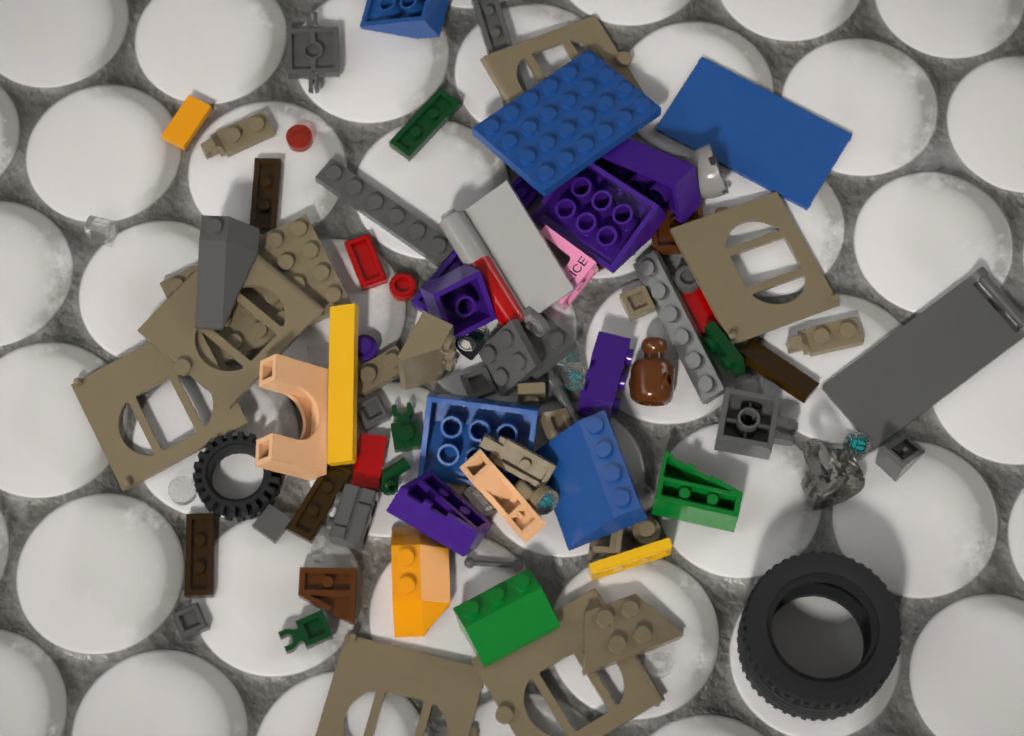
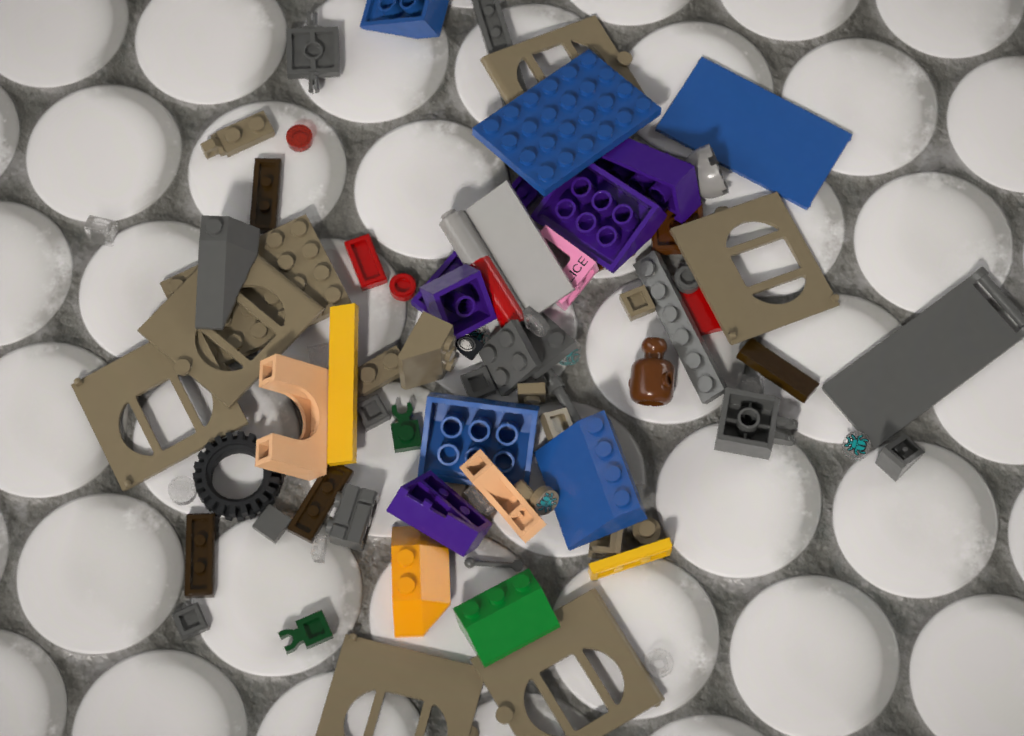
light orange tile [161,95,212,151] -> none
reddish brown wing [298,567,357,625] -> none
dark grey plate [315,159,454,268] -> none
red tile [351,433,388,492] -> none
dark purple plate [358,335,378,361] -> none
dark green arm [380,457,411,495] -> none
dark green plate [389,88,460,162] -> none
dark tan hinge [479,433,557,488] -> none
clear tile [560,362,587,391] -> none
dark purple wedge [578,331,634,420] -> none
dark tan wing [582,594,683,676] -> none
green wedge [651,450,743,533] -> none
dark green plate [704,321,745,378] -> none
black tyre [737,551,903,721] -> none
dark tan hinge [785,317,864,357] -> none
clear smoke piece [801,438,865,511] -> none

